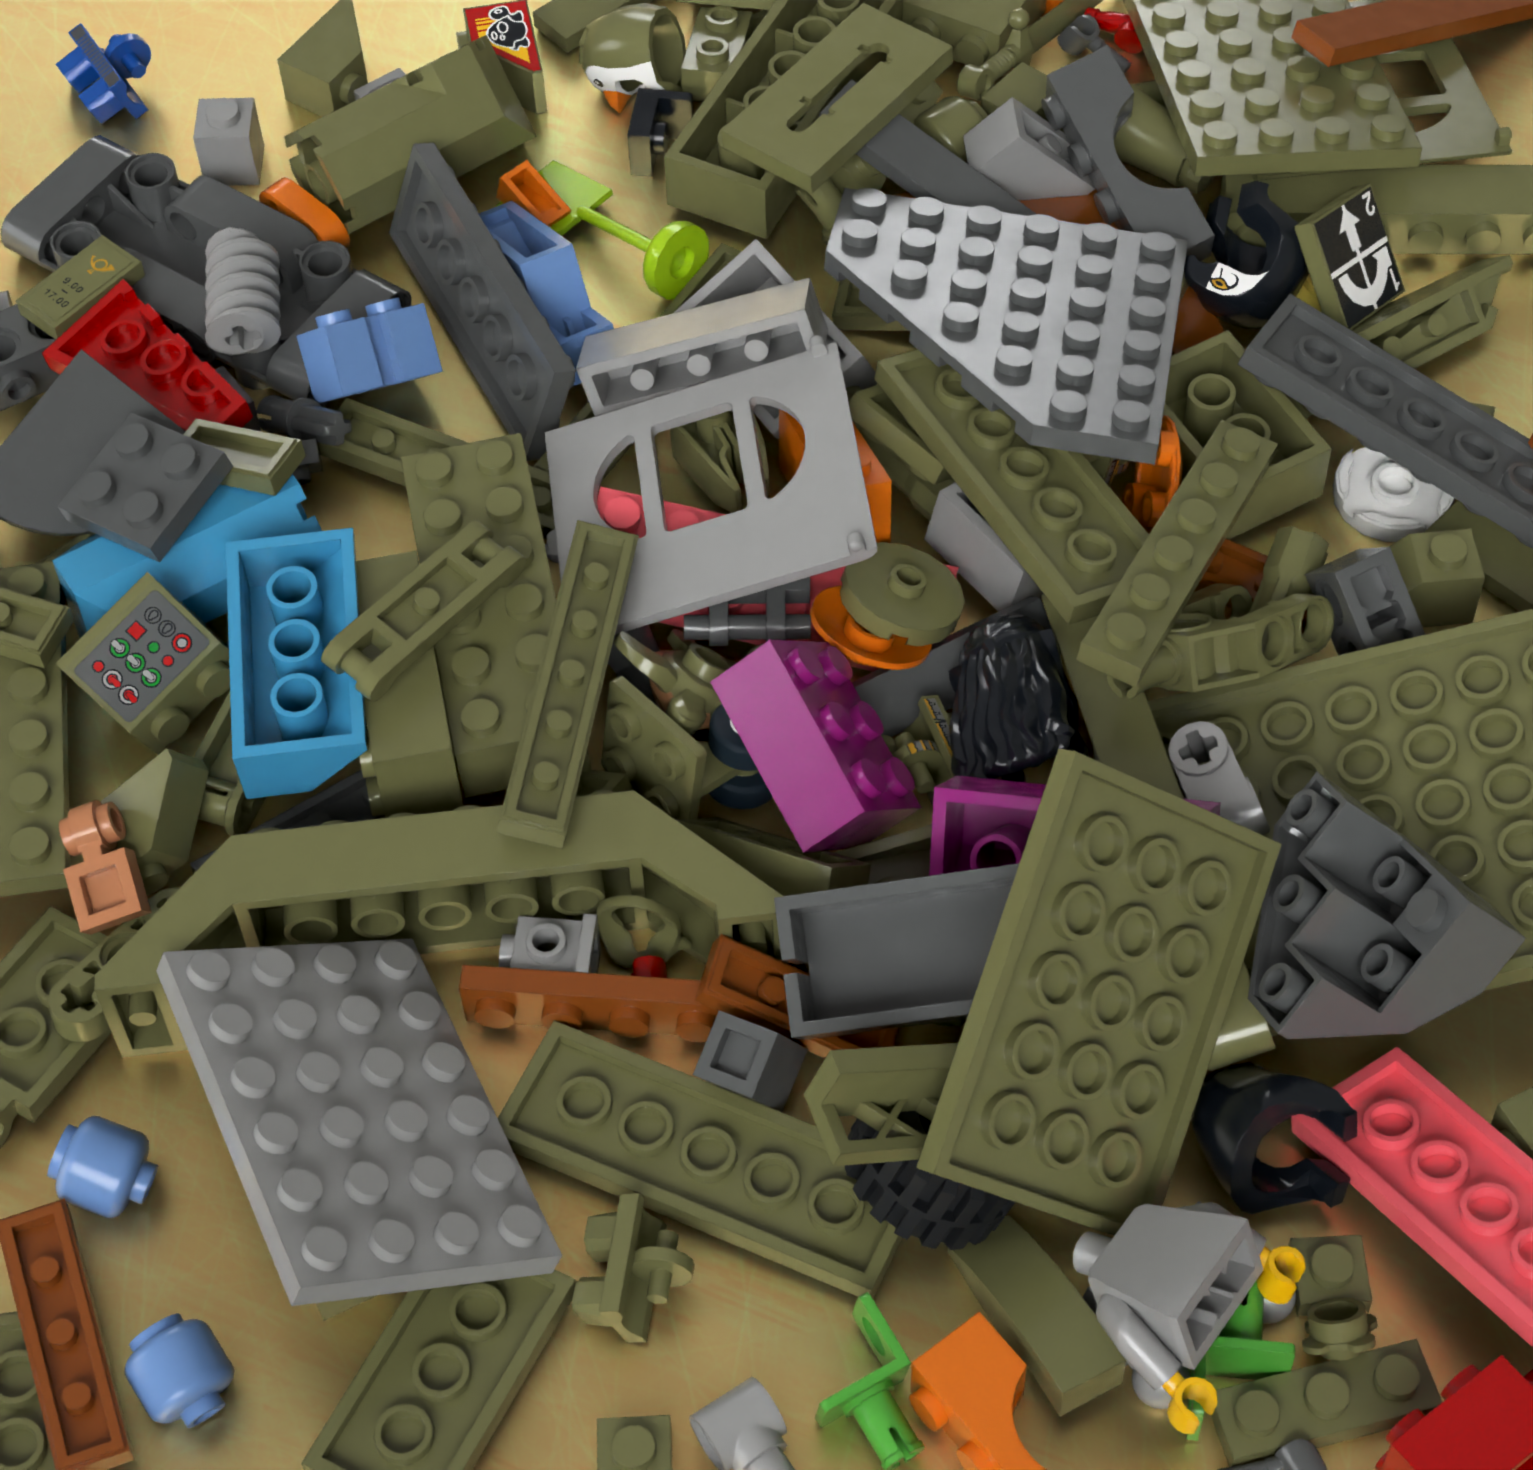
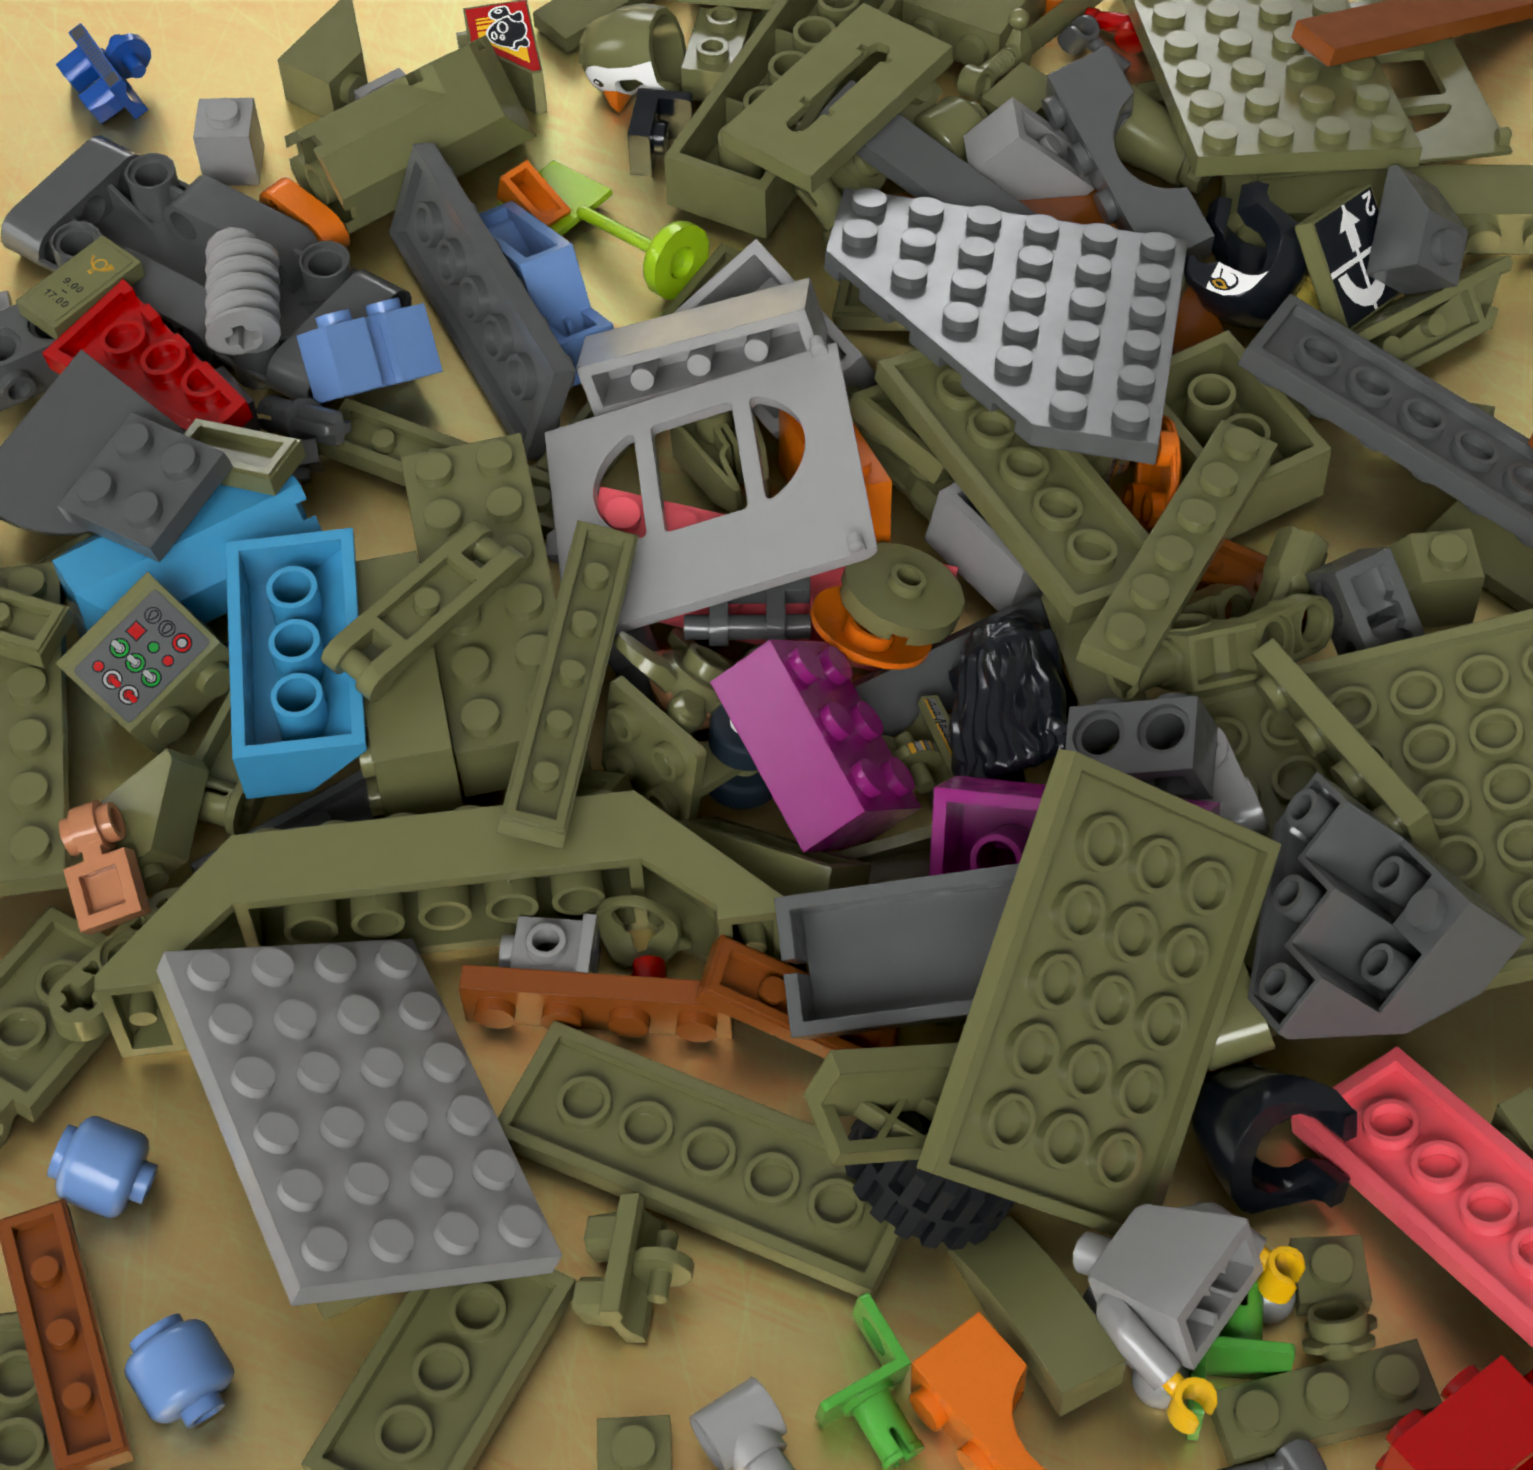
dark grey brick [693,1010,808,1112] -> none
white tile [1333,447,1455,542] -> none
none -> dark grey brick [1065,693,1218,800]
none -> olive plate [1252,638,1441,853]
none -> dark grey slope [1366,164,1469,295]

